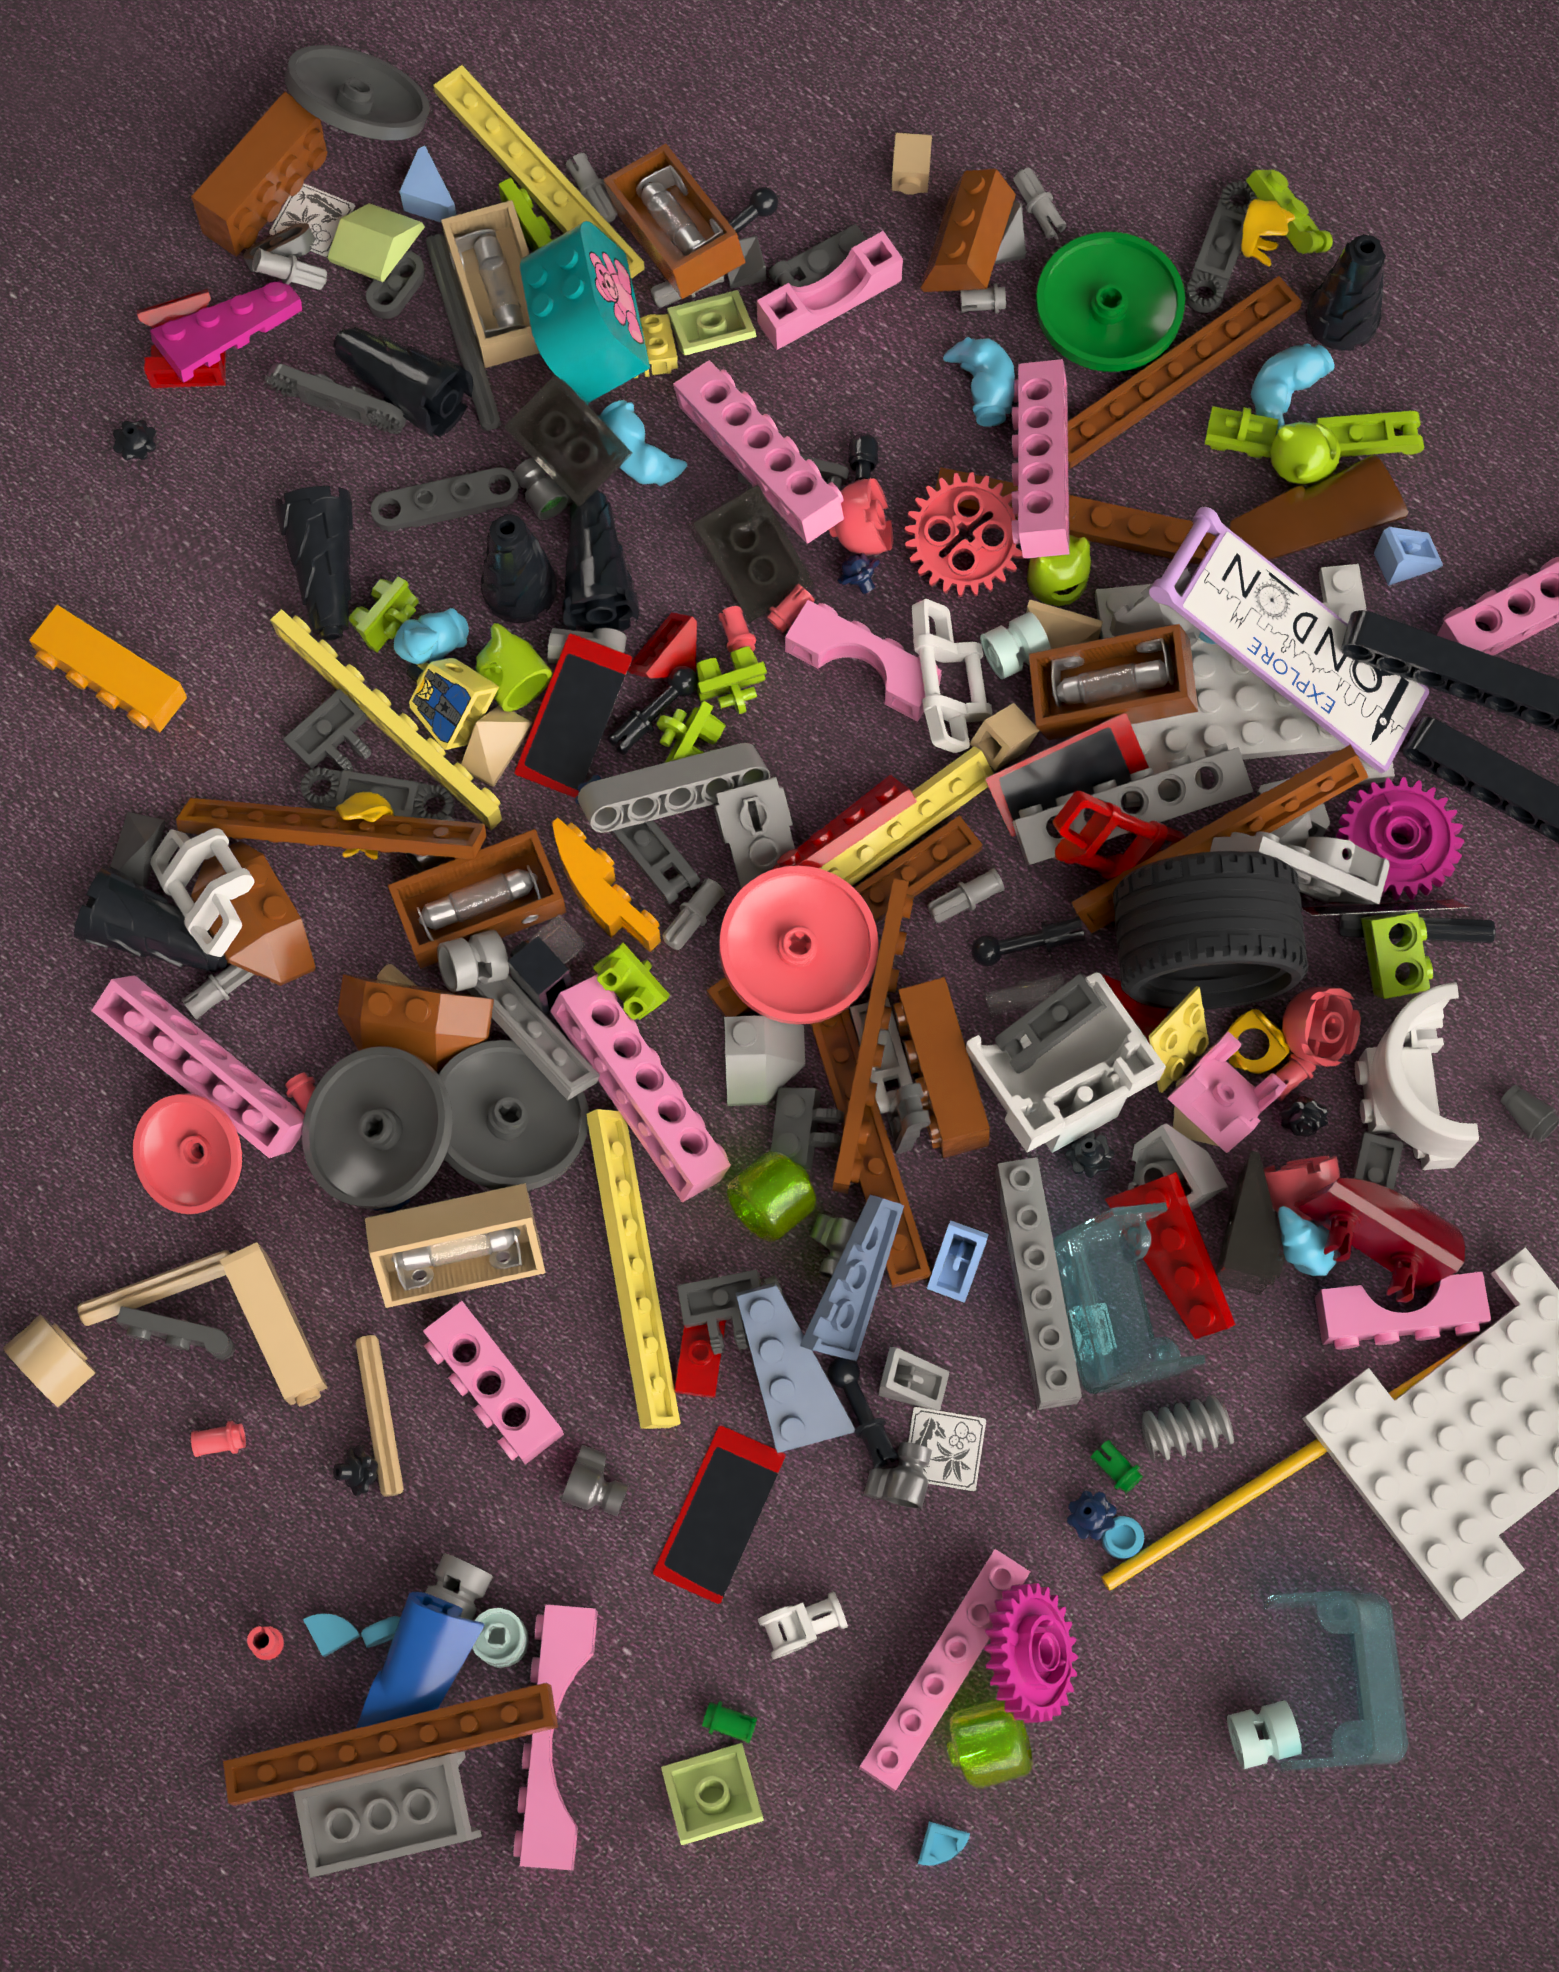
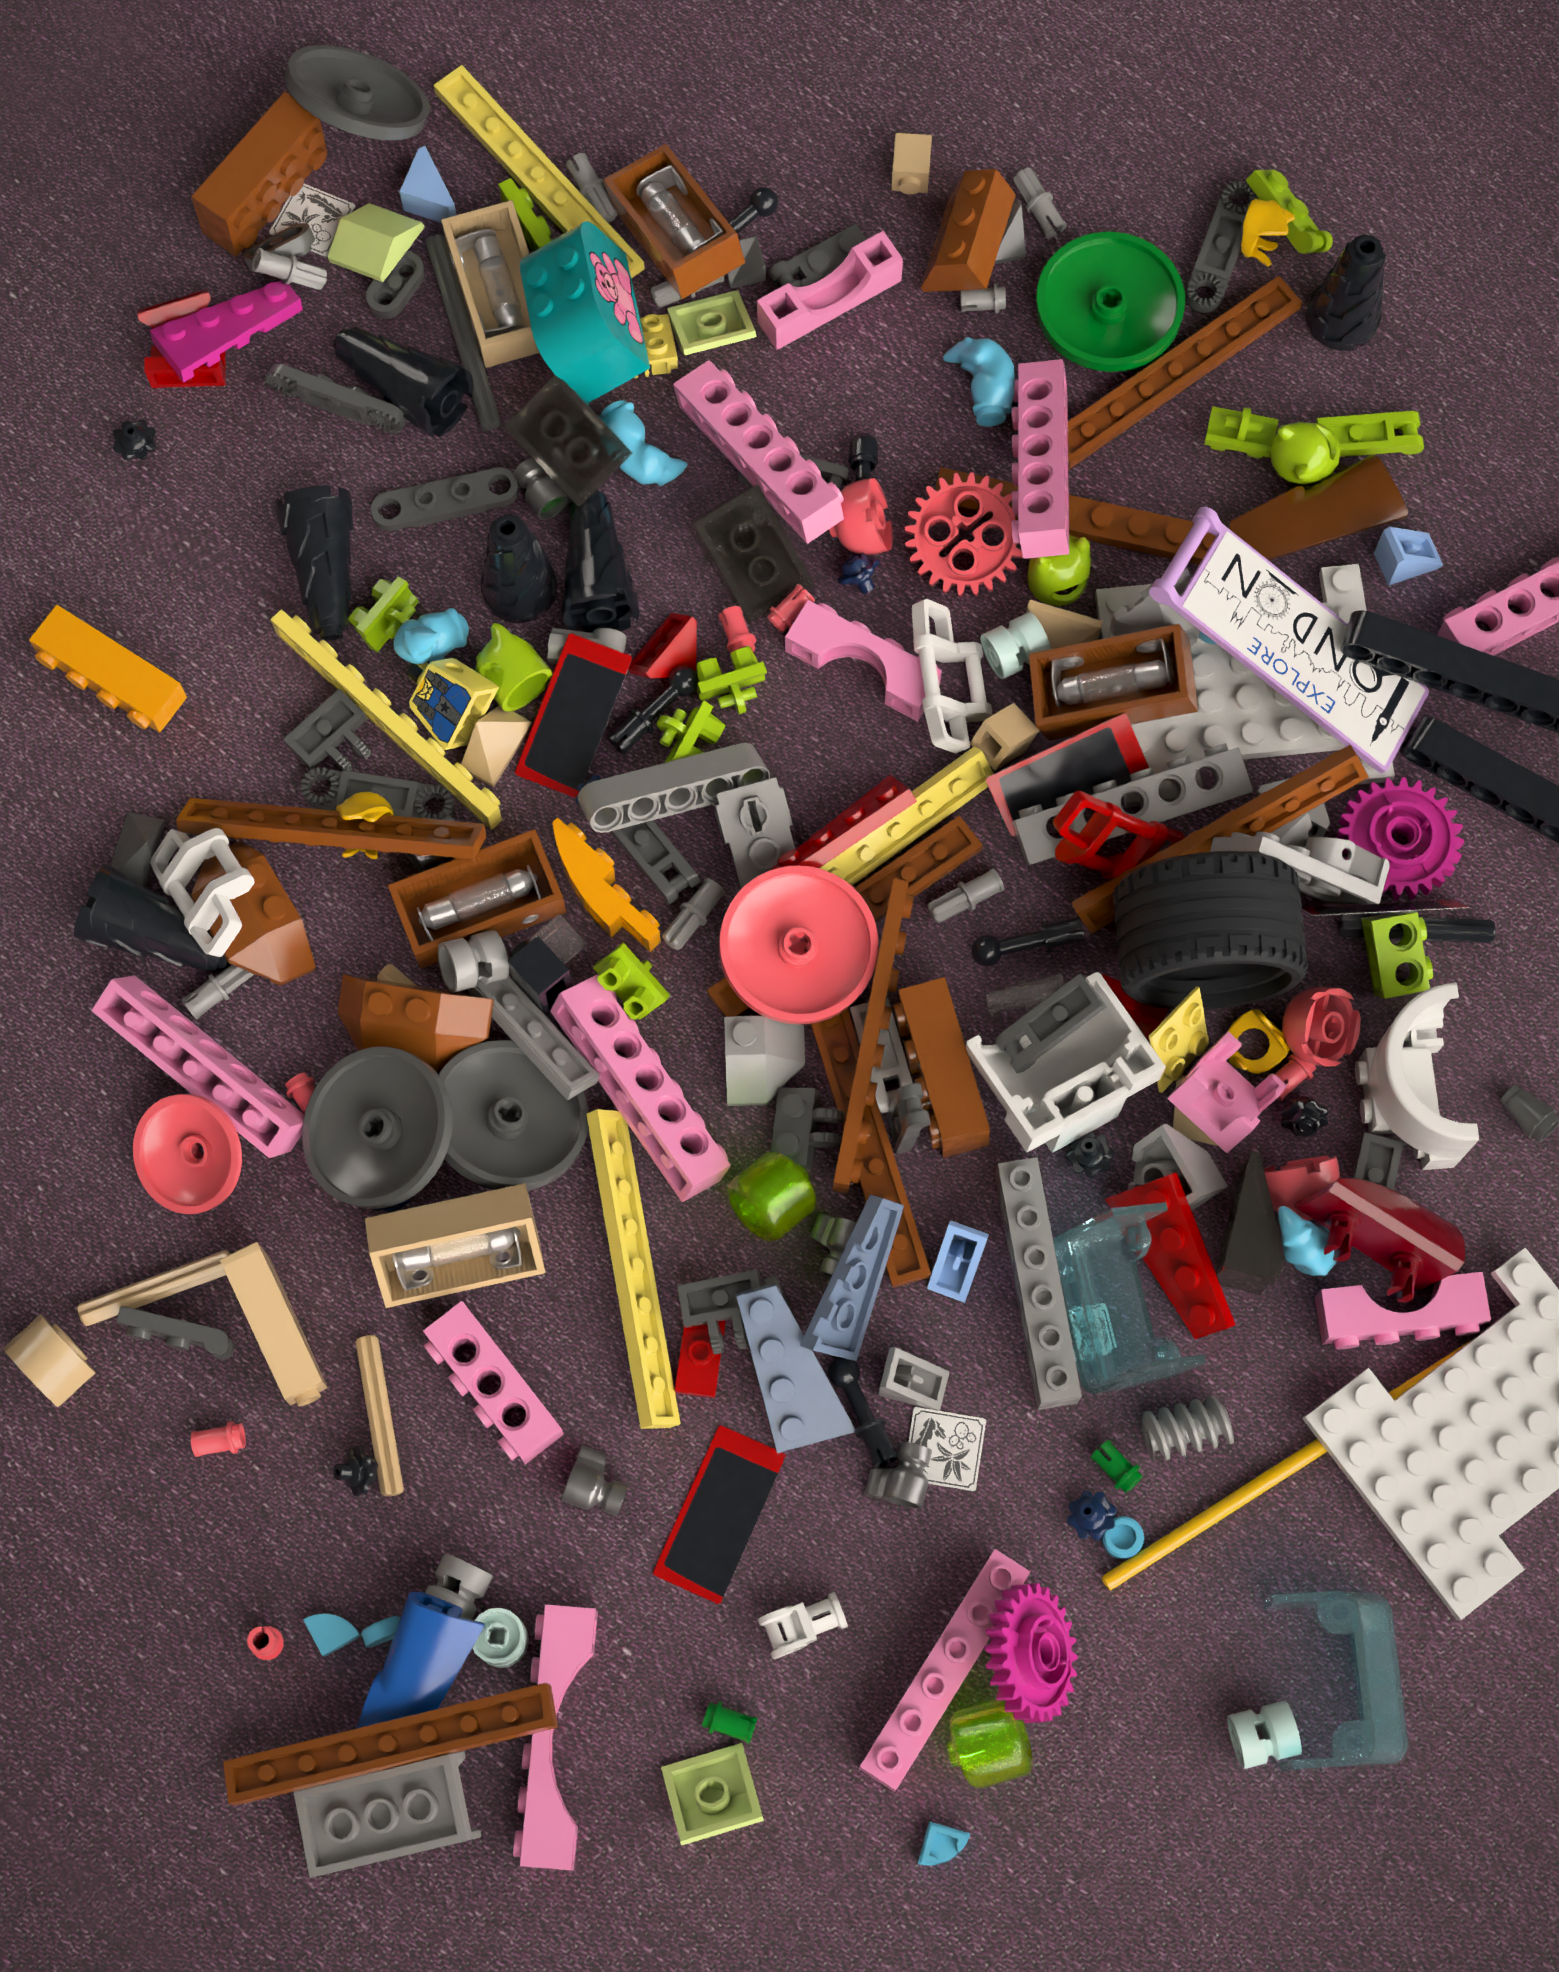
medium azure animal [1251,343,1334,434] -> none

